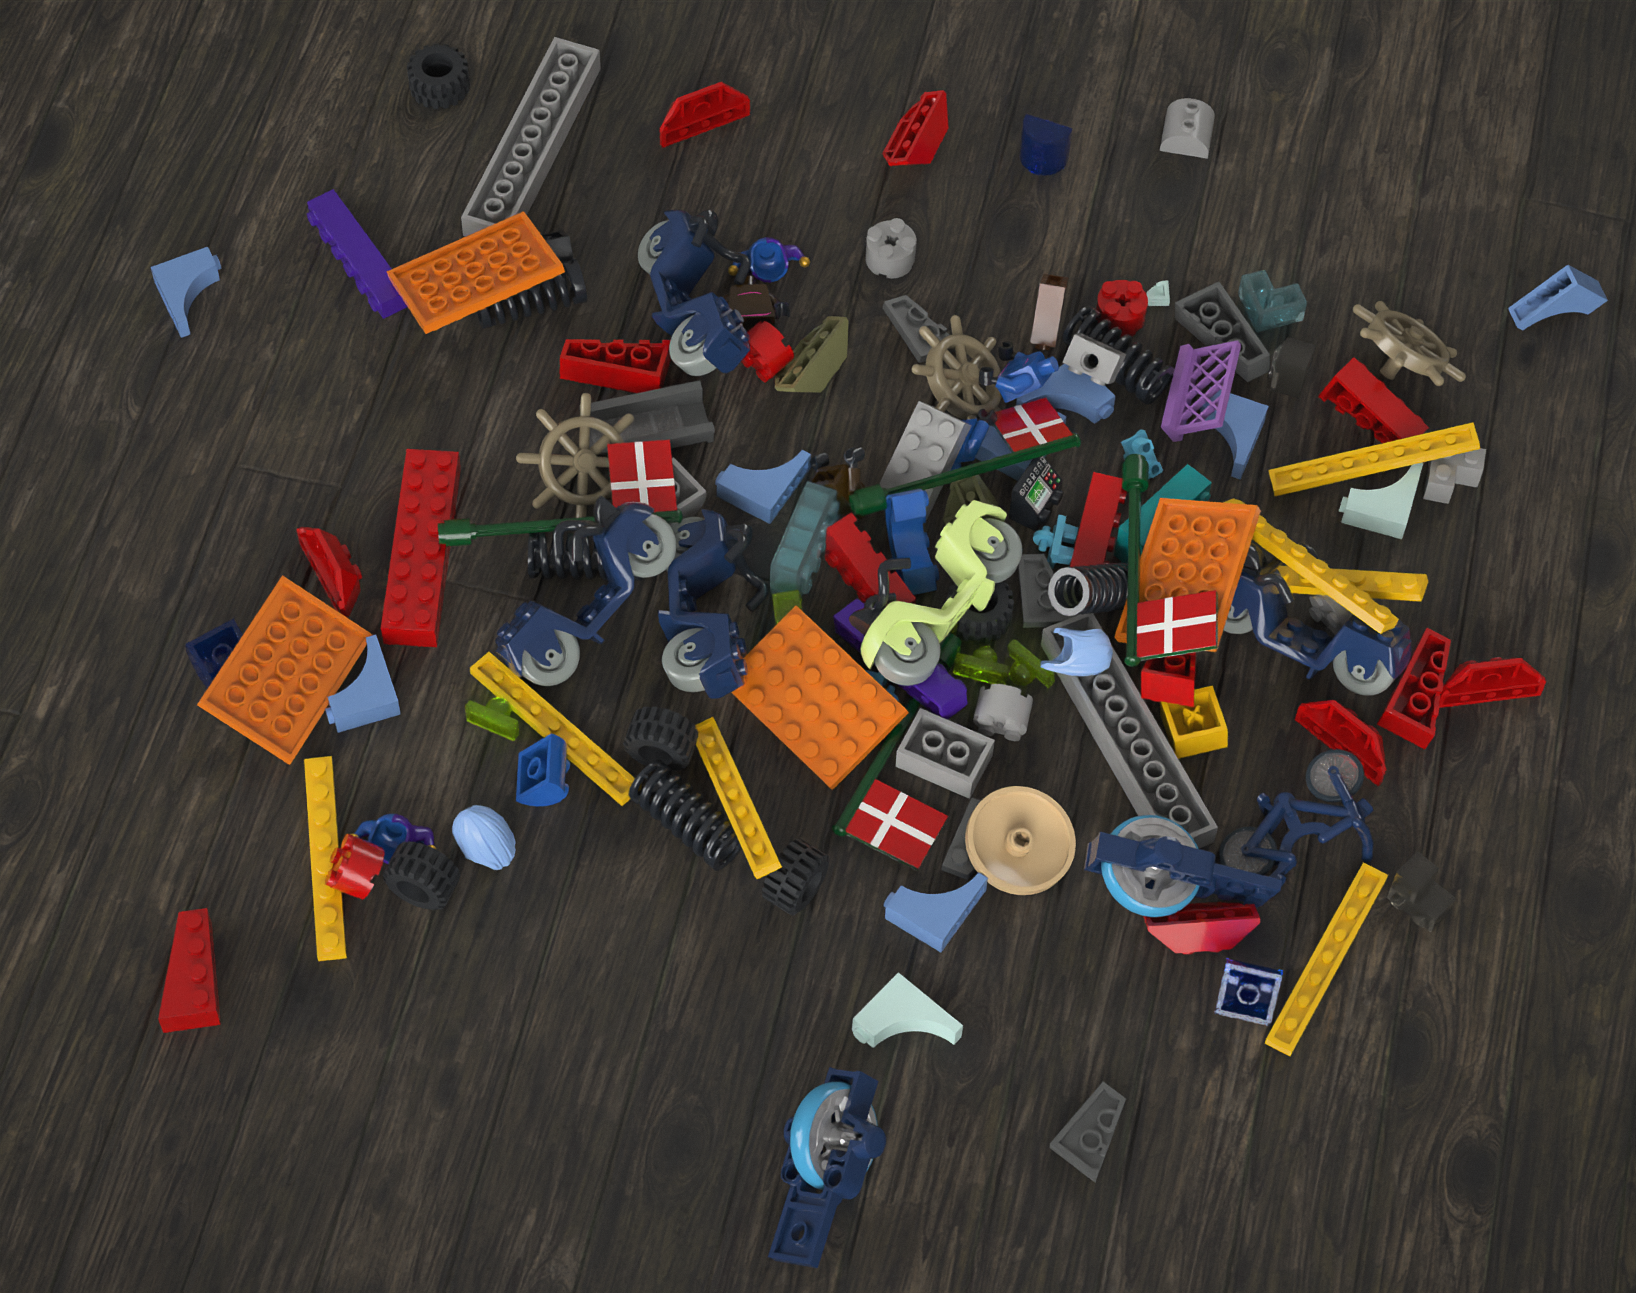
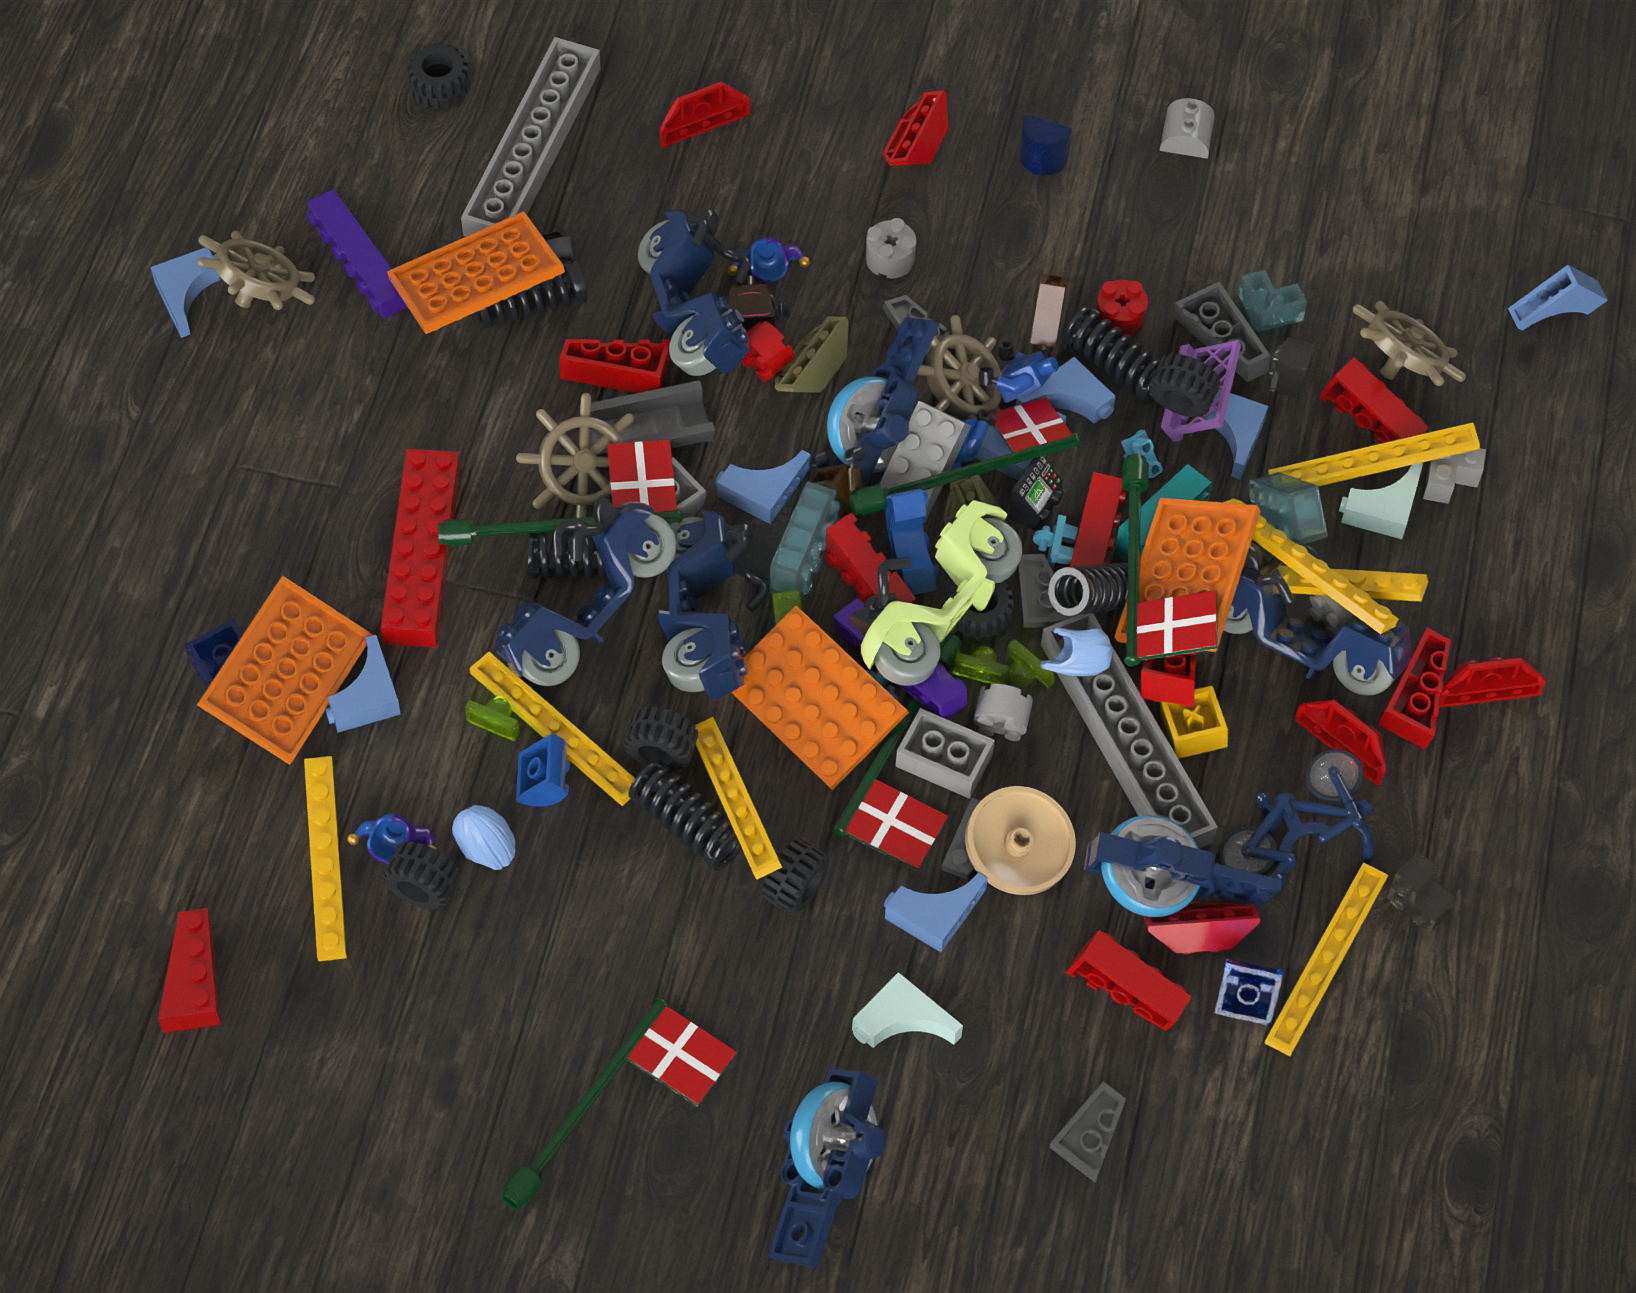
red wedge [296,527,362,618] -> none
red brick [325,834,385,899] -> none
light grey brick [1062,333,1126,386] -> none
light aqua tile [1146,280,1170,306] -> none
none -> dark tan piece [197,231,315,310]
none -> flag [500,997,737,1210]
none -> dark blue piece [827,317,939,485]
none -> red wedge [1065,930,1192,1031]
none -> black tyre [1149,354,1221,417]
none -> clear light blue brick [1249,472,1328,545]

